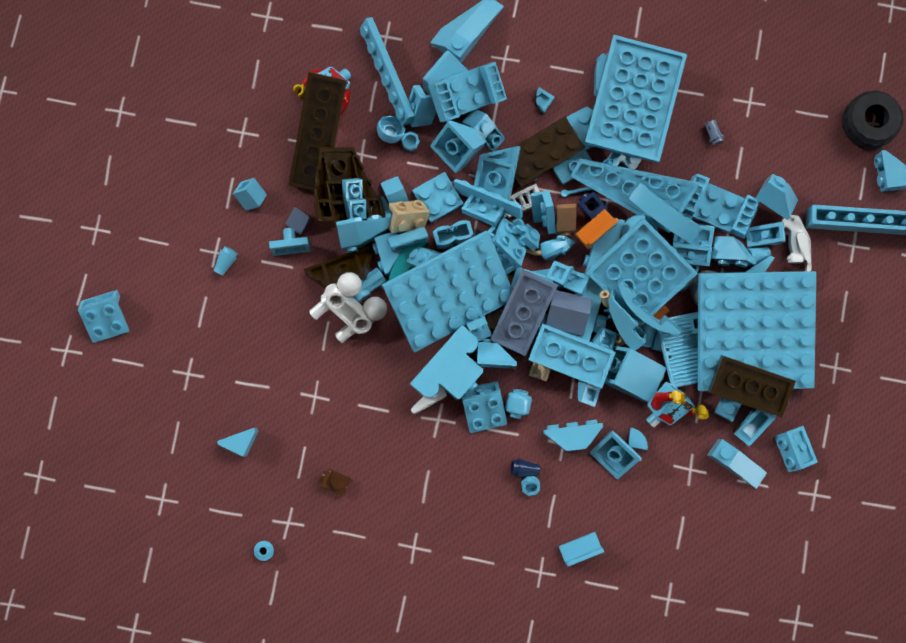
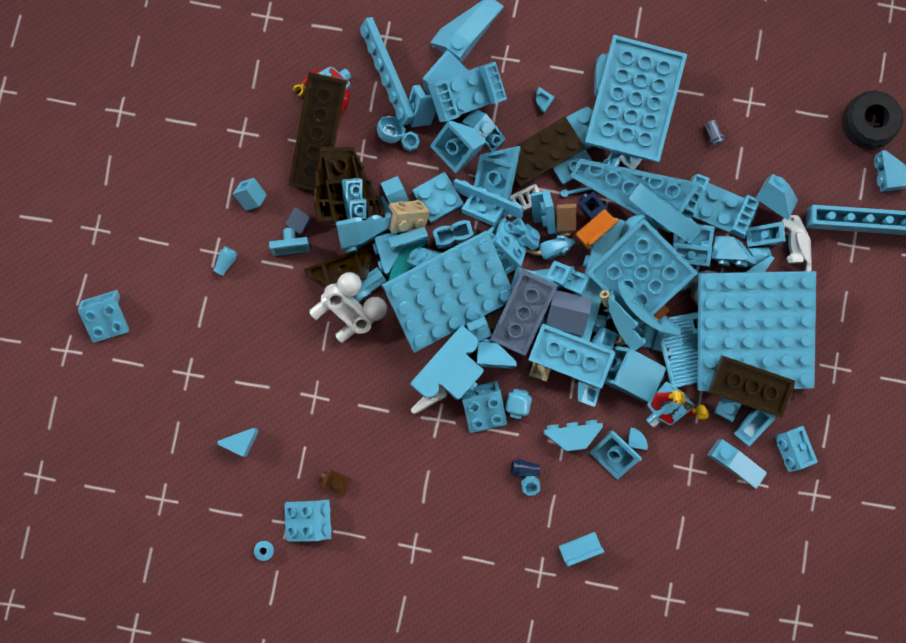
none -> medium azure bracket [285,500,331,541]

